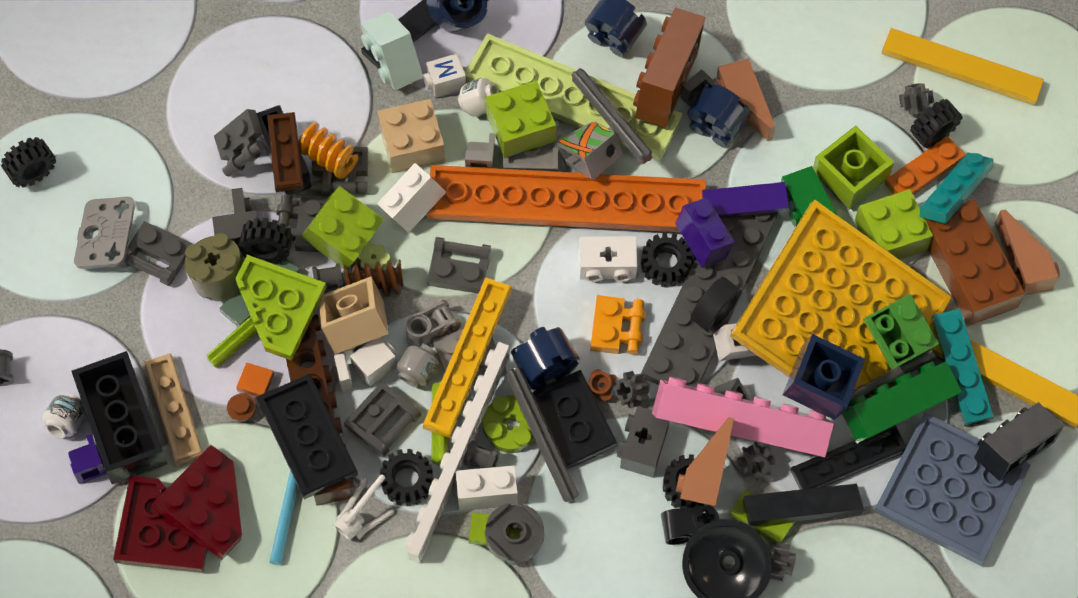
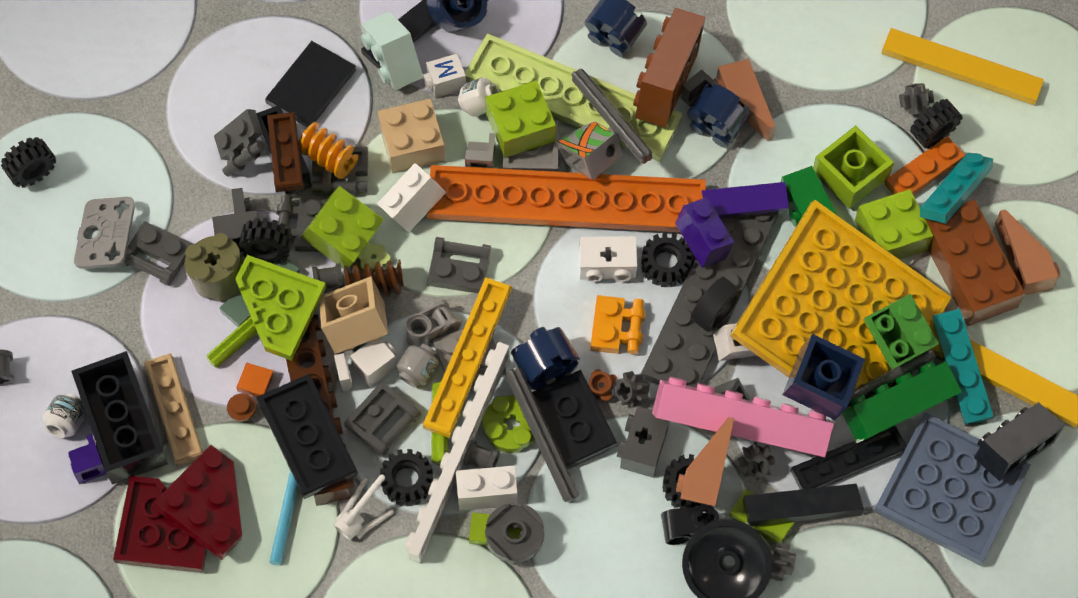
none -> black tile [265,40,356,128]

